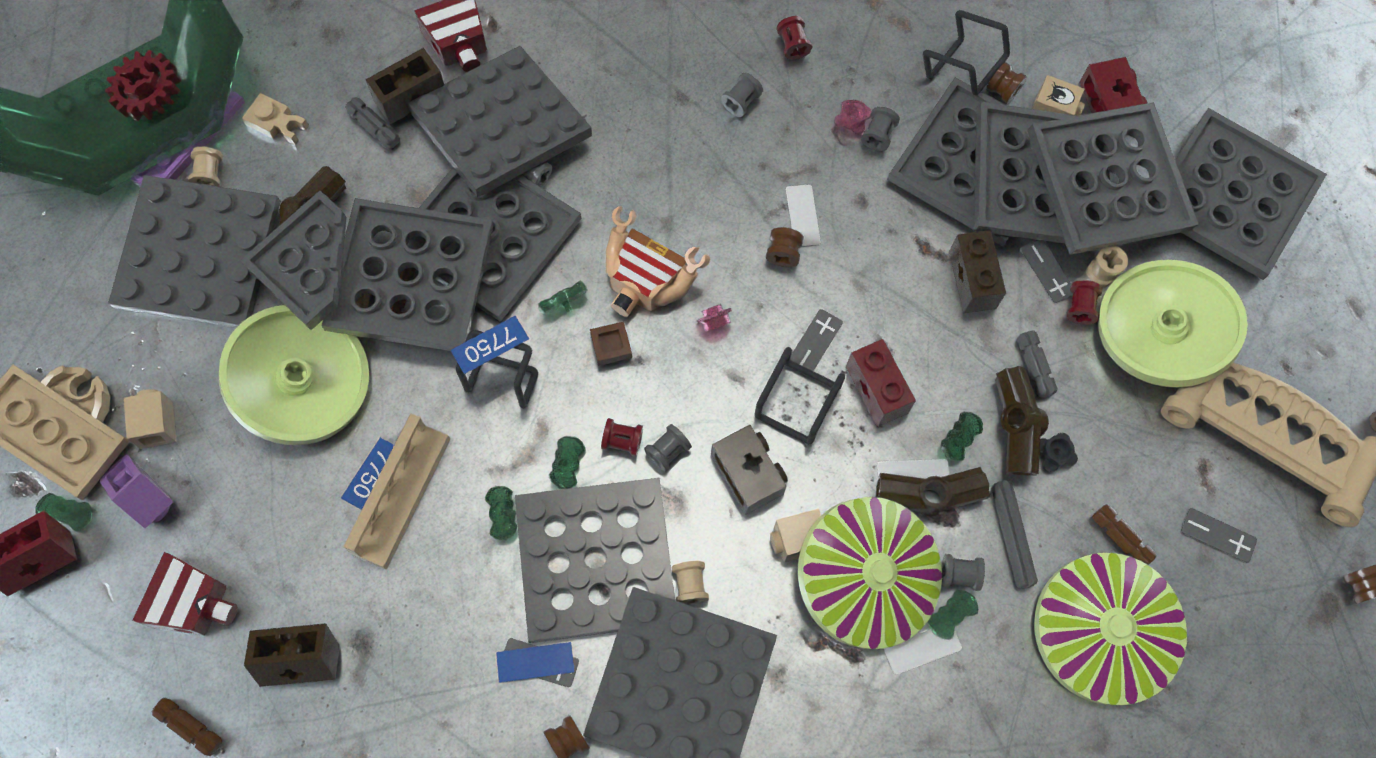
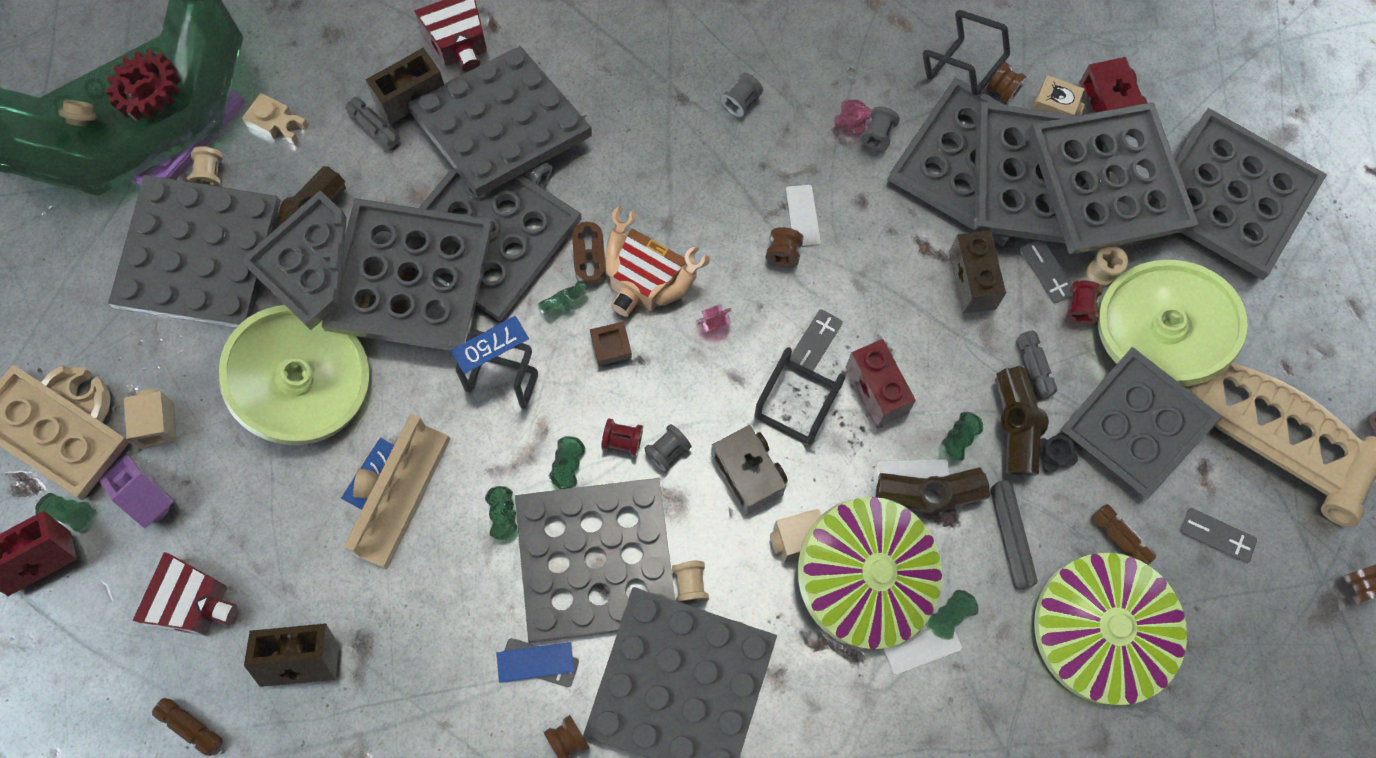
dark red bush [776,16,813,60] -> none
dark grey bush [942,554,985,591] -> none
none -> tan plate [59,100,96,126]
none -> tan hinge [353,468,379,499]
none -> reddish brown beam [572,222,606,288]
none -> dark grey plate [1061,346,1222,499]

